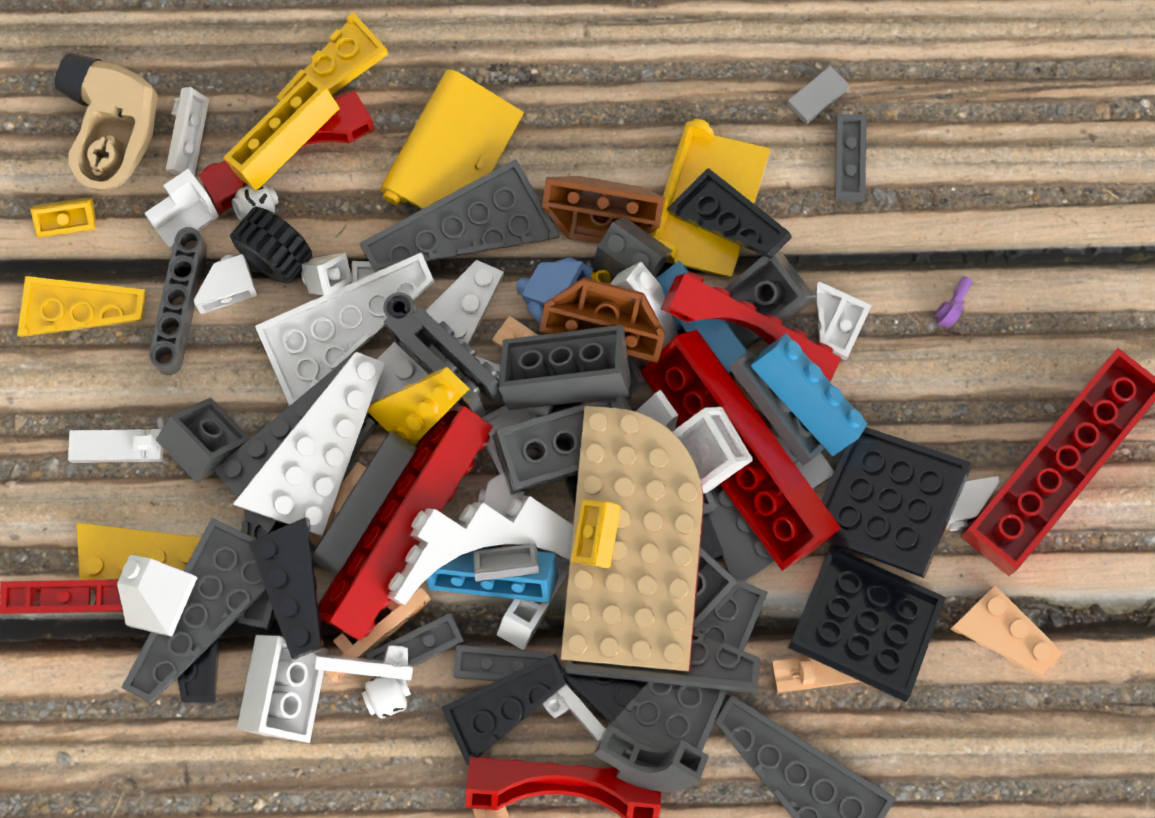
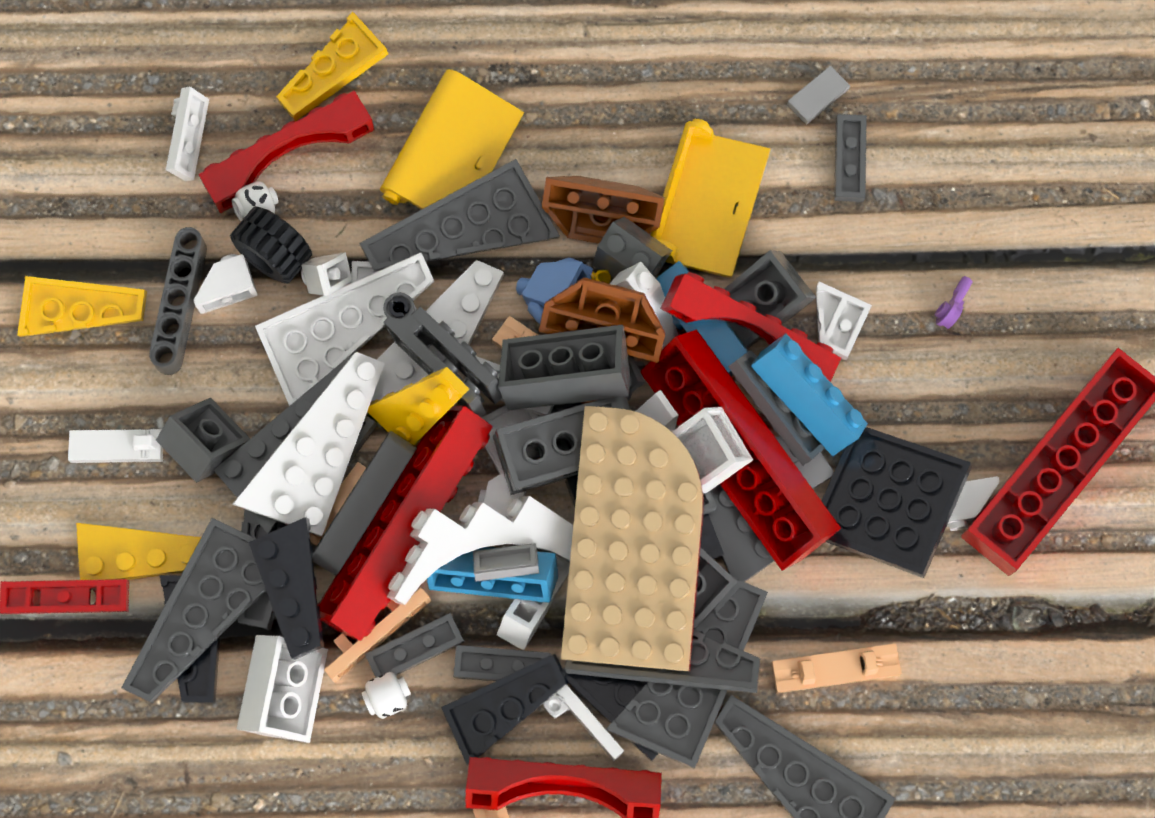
yellow slope [30,197,96,238] -> none
tan piece [55,53,158,191] -> none
white slope [117,554,197,636] -> none
white panel [144,169,219,249] -> none
yellow brick [223,74,340,191] -> none
white hinge [313,645,413,680] -> none
yellow slope [571,499,621,568] -> none
dark grey arch [594,725,709,792] -> none
black wing [667,168,792,259] -> none
black plate [788,545,946,702] -> none
light nougat wing [950,585,1063,676] -> none

